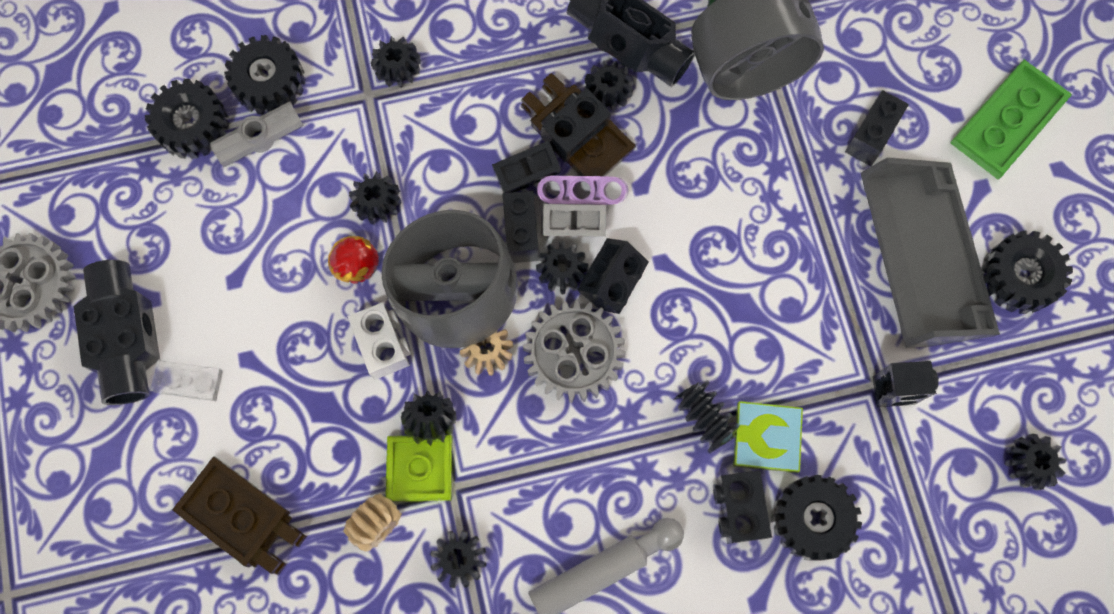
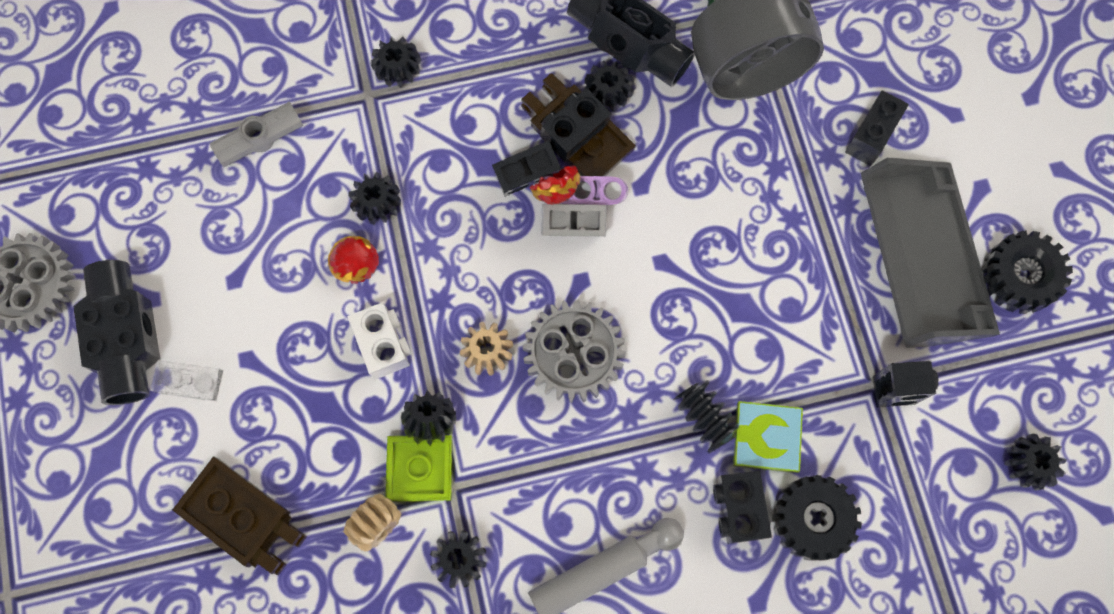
black bush [145,79,229,159] -> none
black bush [224,35,306,115] -> none
dark grey cylinder [381,210,518,348] -> none
black brick [502,191,539,263] -> none
black gear [536,240,589,295] -> none
black brick [577,238,649,314] -> none
bright green tile [950,59,1072,180] -> none
none -> red hair [530,165,580,205]

